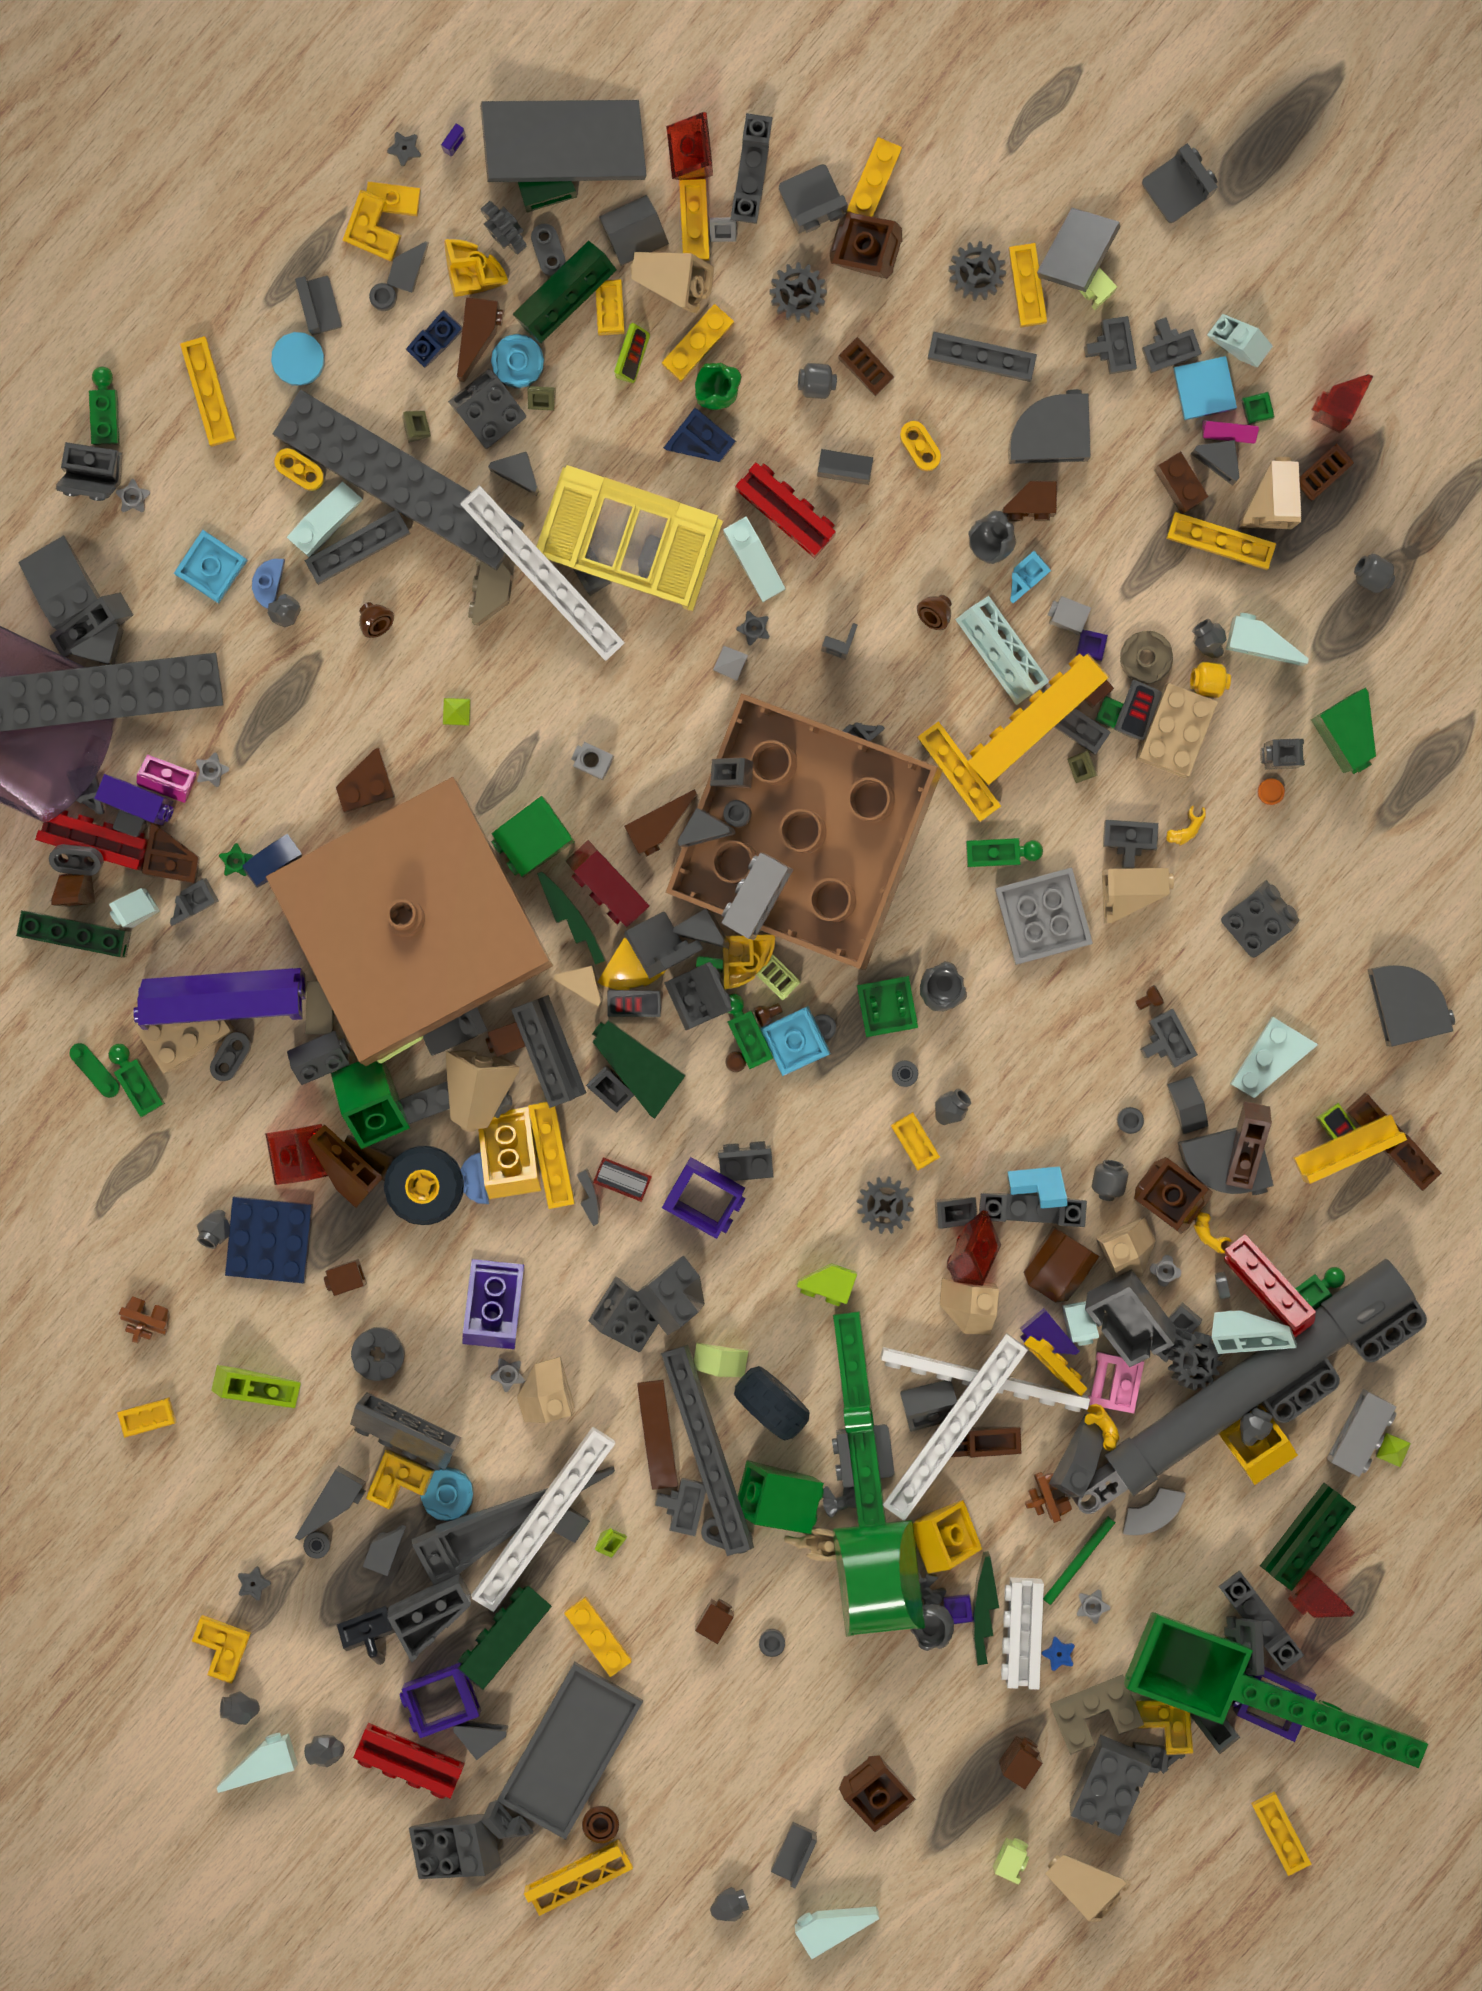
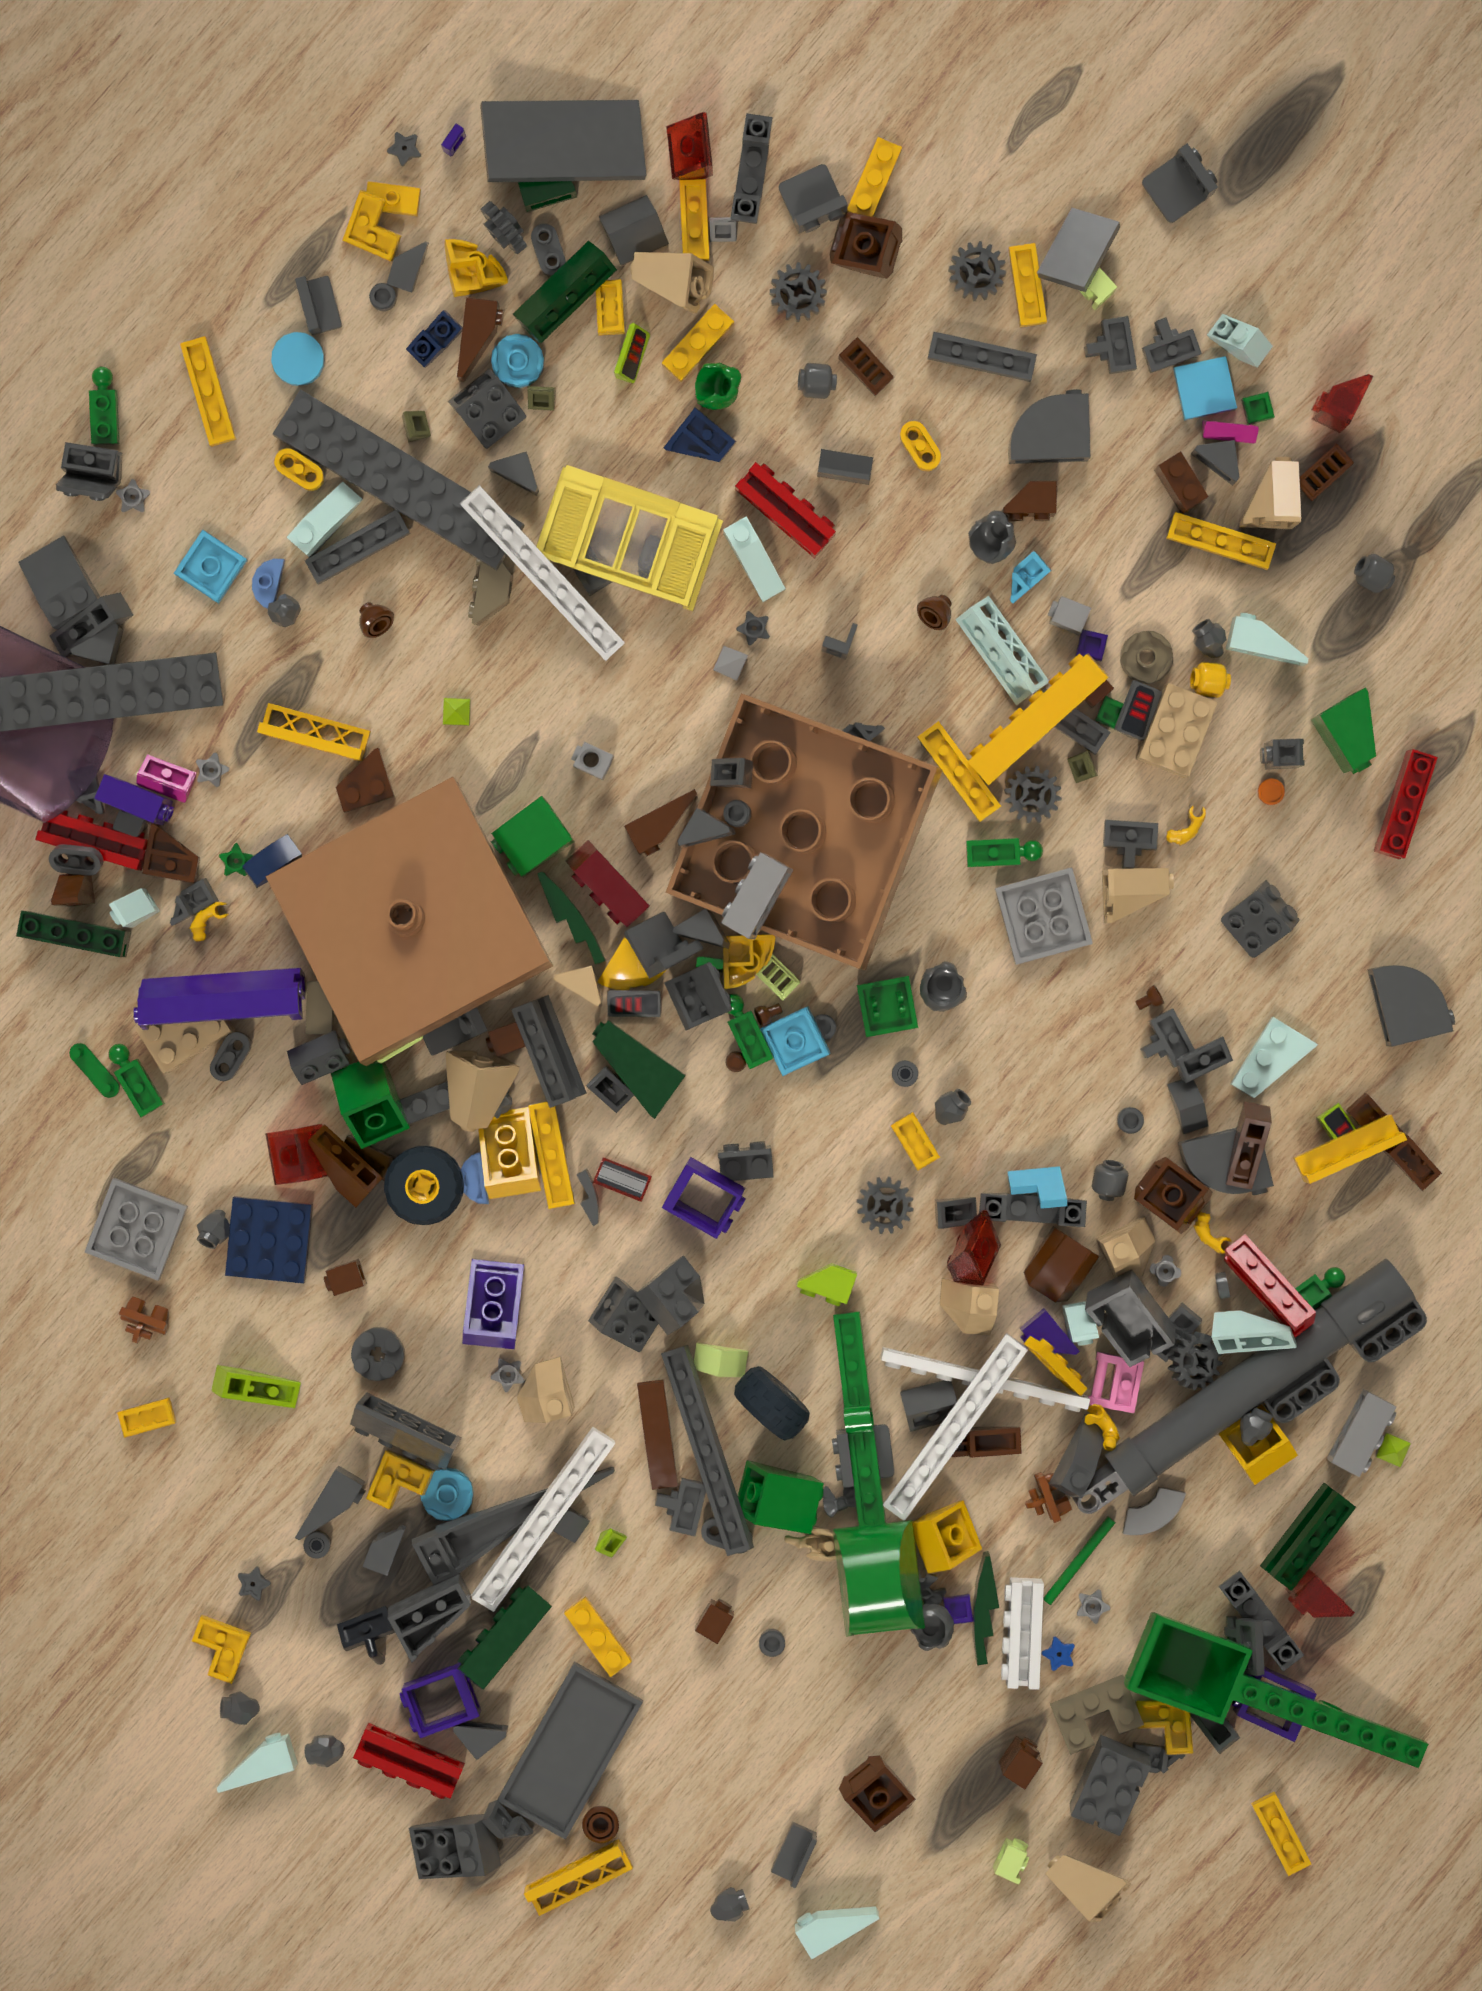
none -> light grey plate [85,1178,188,1281]
none -> yellow piece [189,901,229,942]
none -> yellow fence [257,703,371,762]
none -> dark grey gear [1004,766,1062,823]
none -> dark grey slope [1175,1036,1233,1083]
none -> red brick [1374,749,1438,860]

